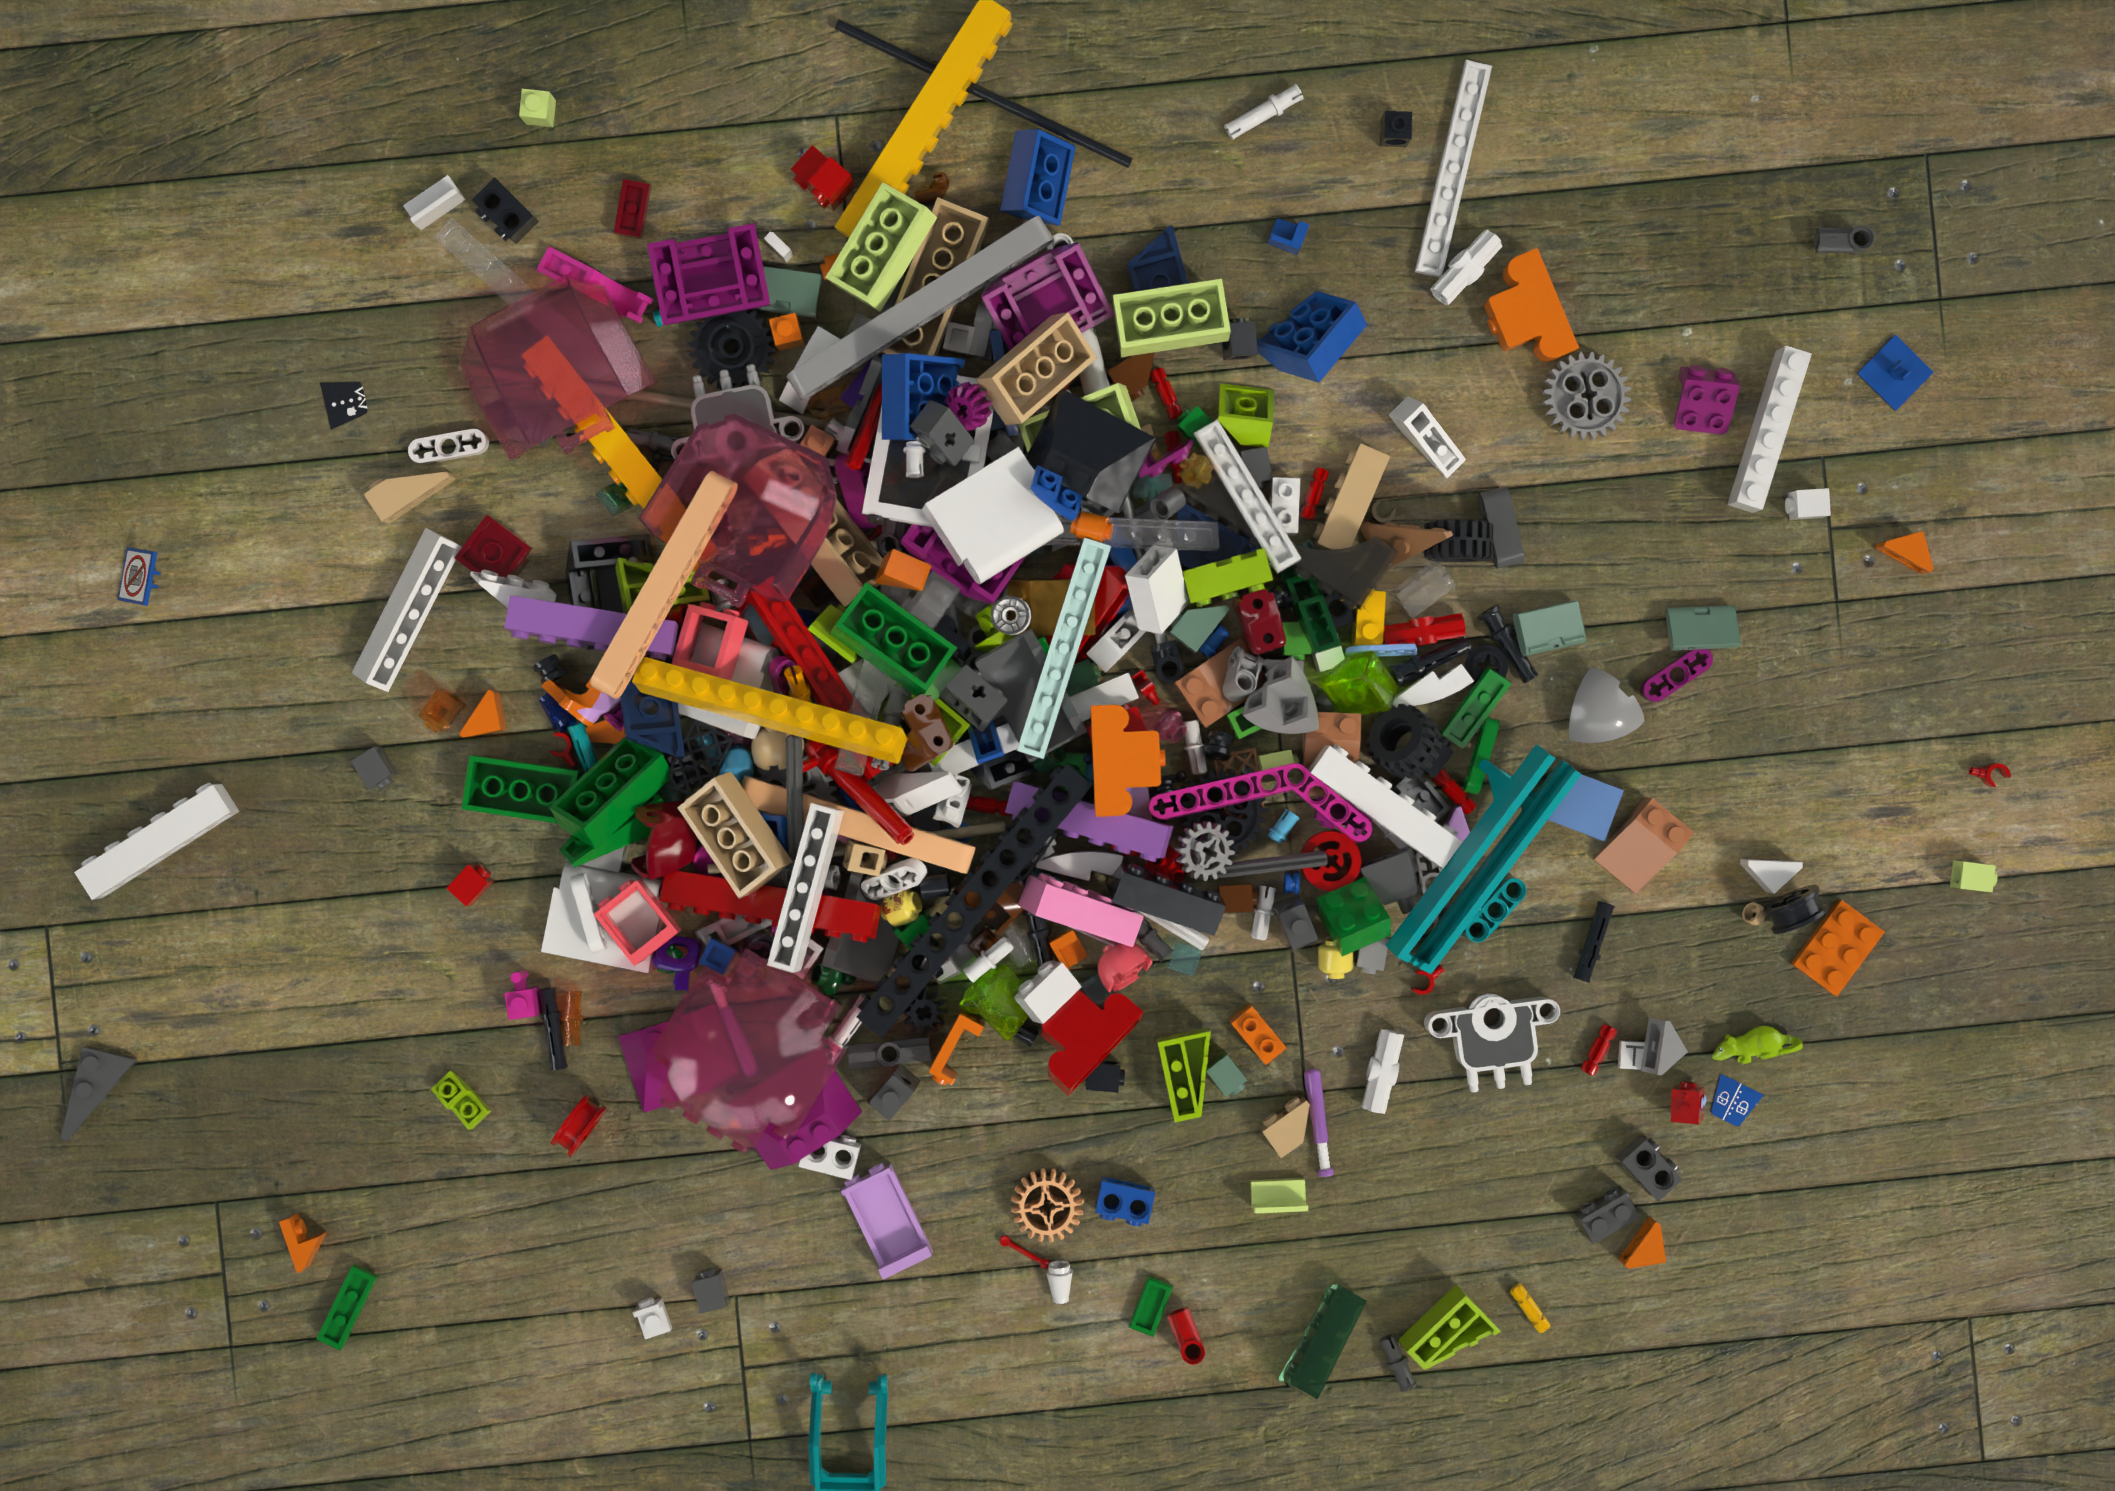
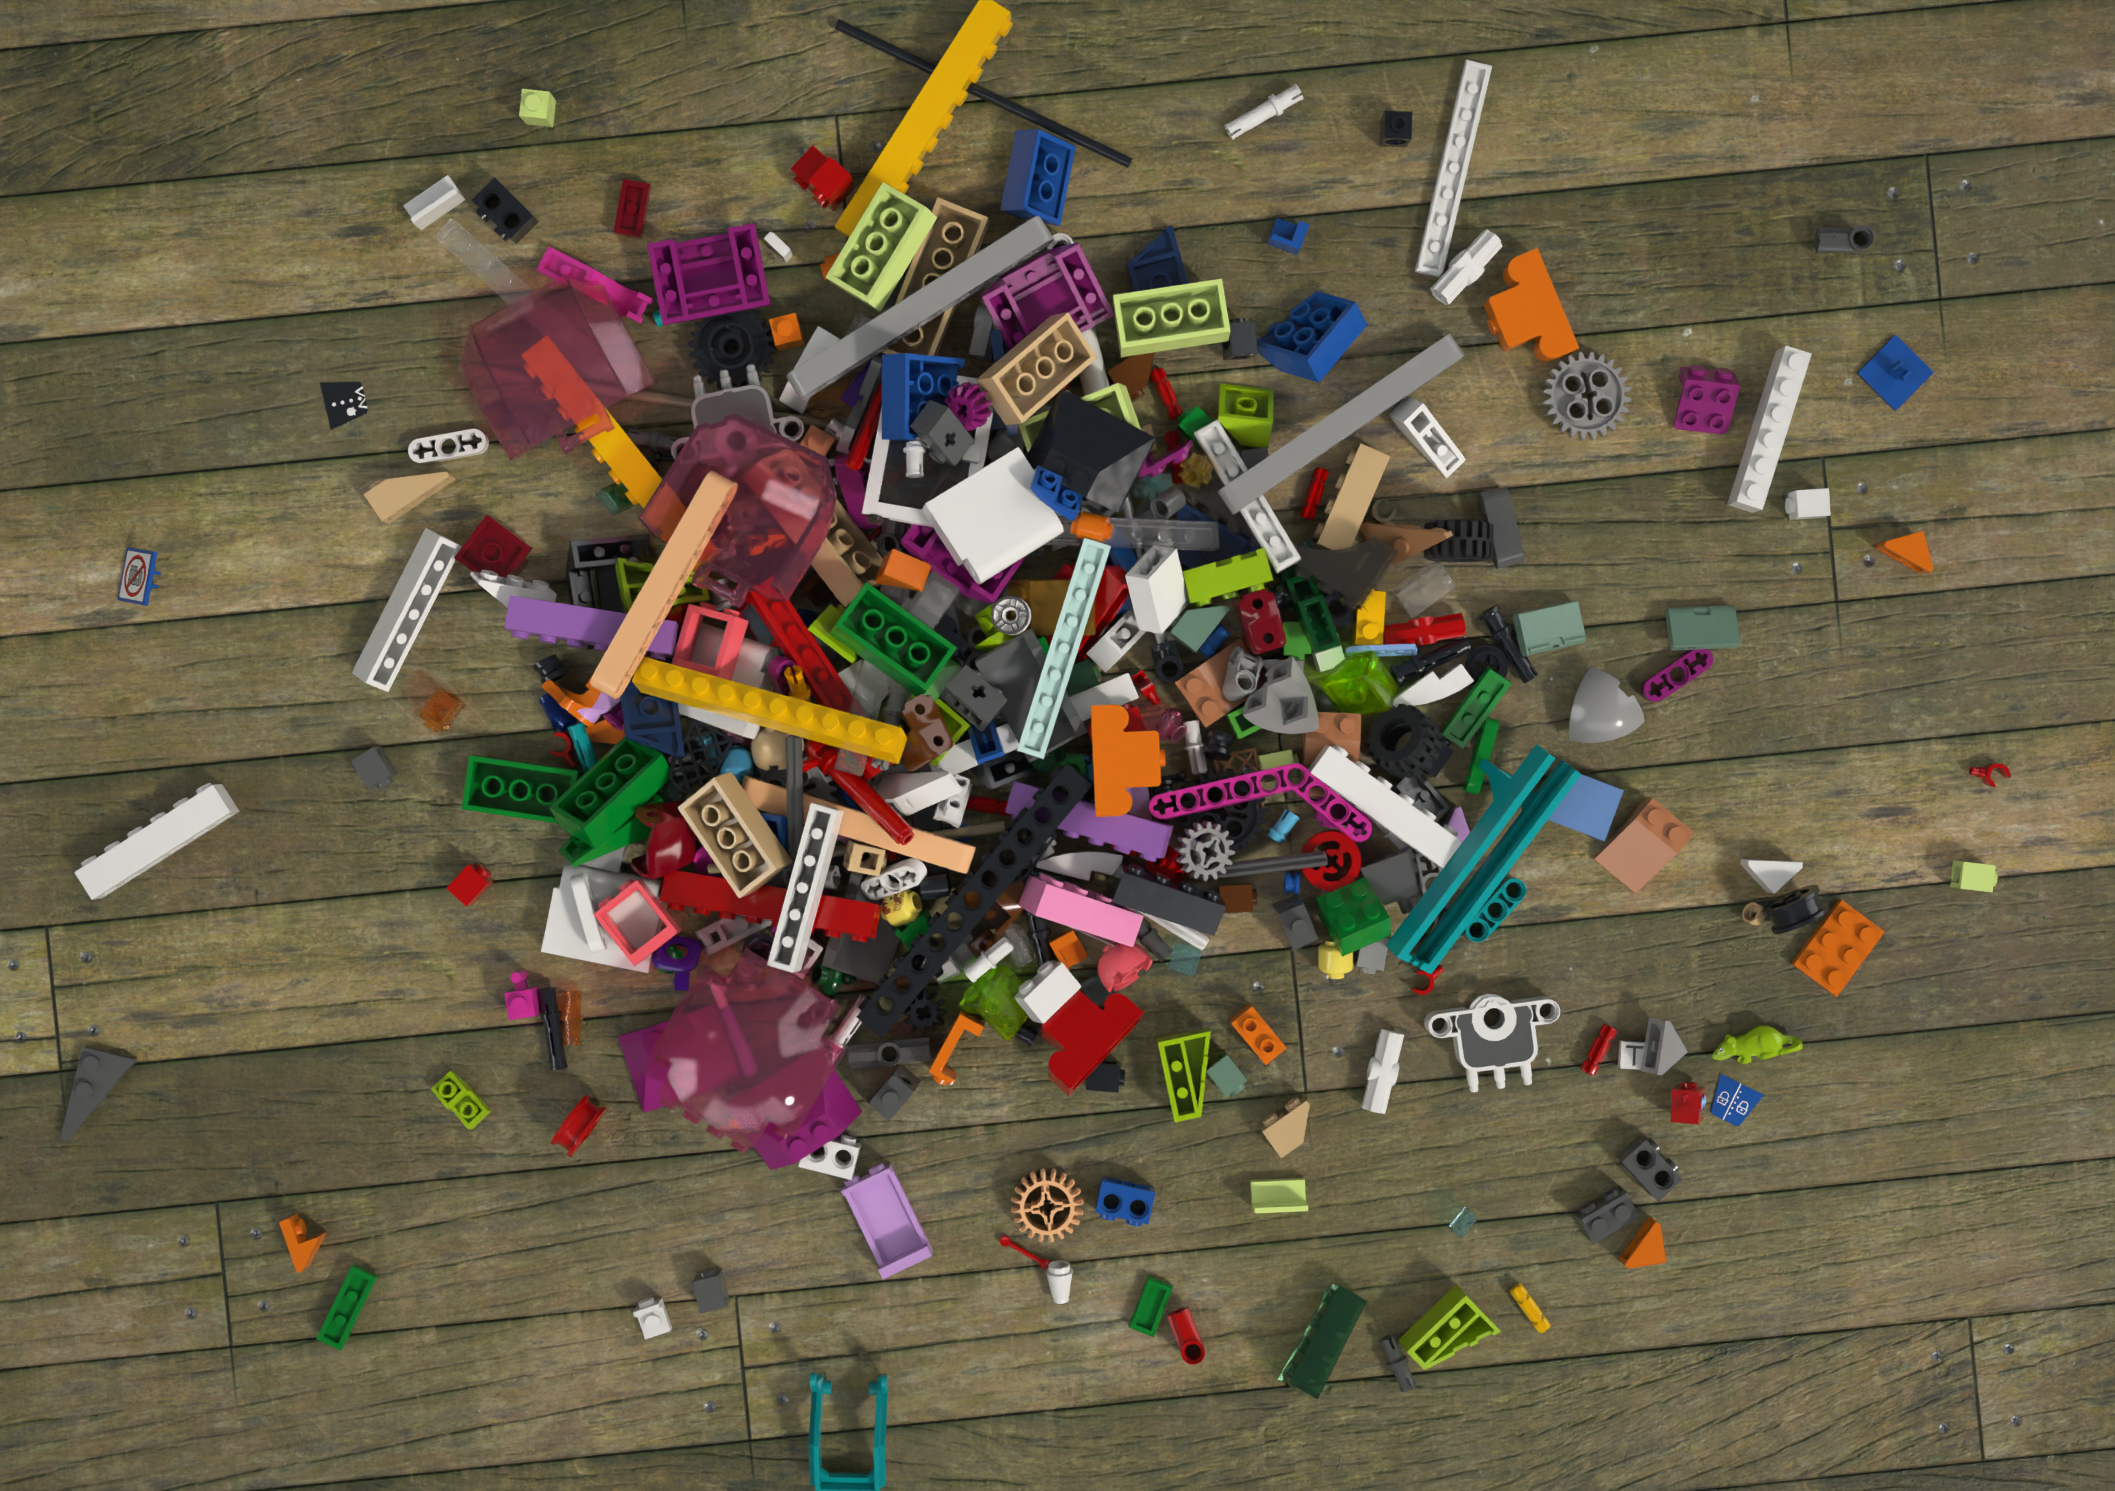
orange slope [458,689,507,738] -> none
blue panel [699,938,739,975] -> none
sand green piece [753,266,822,318] -> none
reddish brown arm [915,172,950,204] -> none
white plate [943,322,975,355] -> none
white axle [1251,885,1276,940] -> none
white brick [1269,477,1300,536] -> none
medium lavender piece [1304,1068,1334,1177] -> none
red axle [1432,769,1477,815] -> none
black pin [1573,901,1615,983] -> none
none -> light grey beam [1217,334,1466,515]
none -> clear light blue tile [1448,1206,1477,1238]

